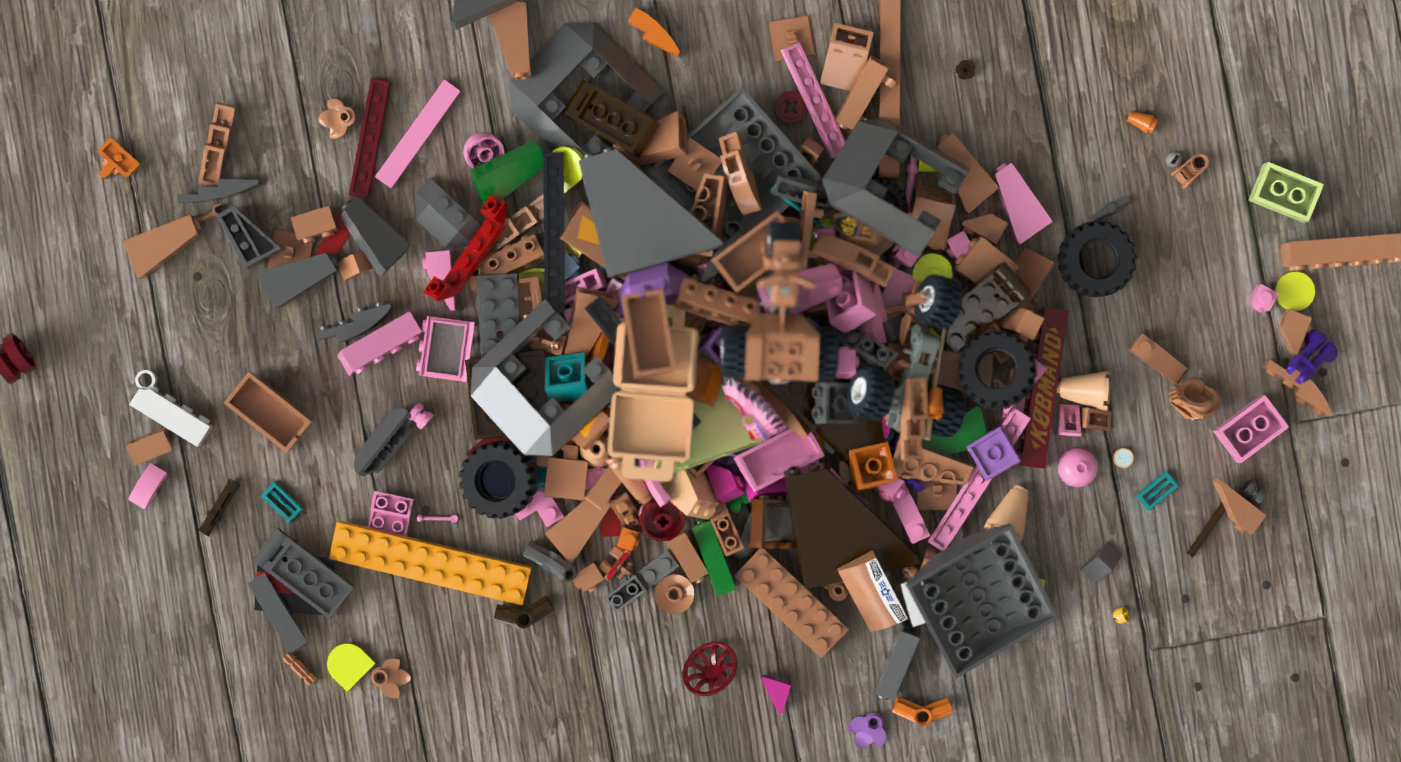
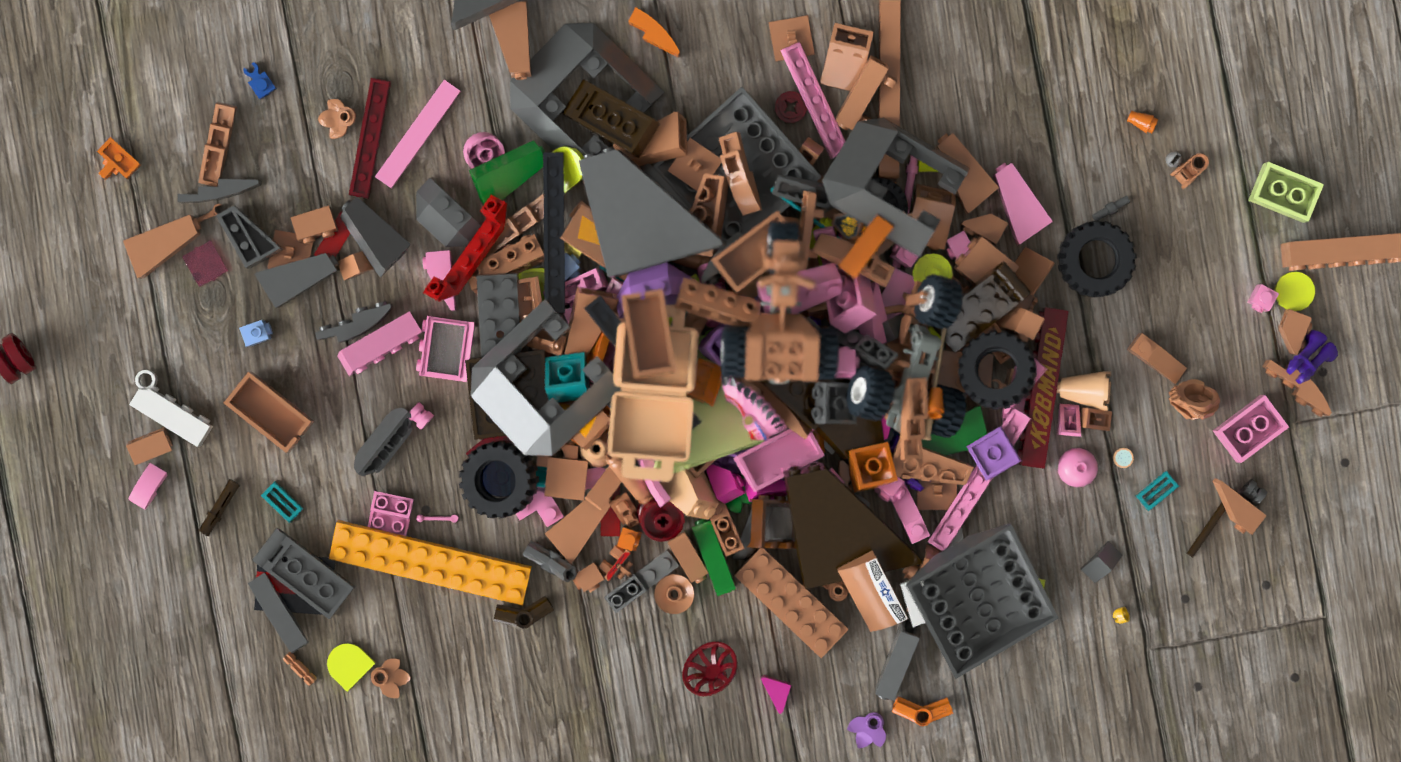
dark brown plate [956,60,975,80] -> none
light nougat cone [984,485,1029,542] -> none
none -> clear pink piece [182,241,228,287]
none -> light blue brick [239,320,273,347]
none -> blue plate [243,62,277,100]
none -> orange slope [839,215,894,278]

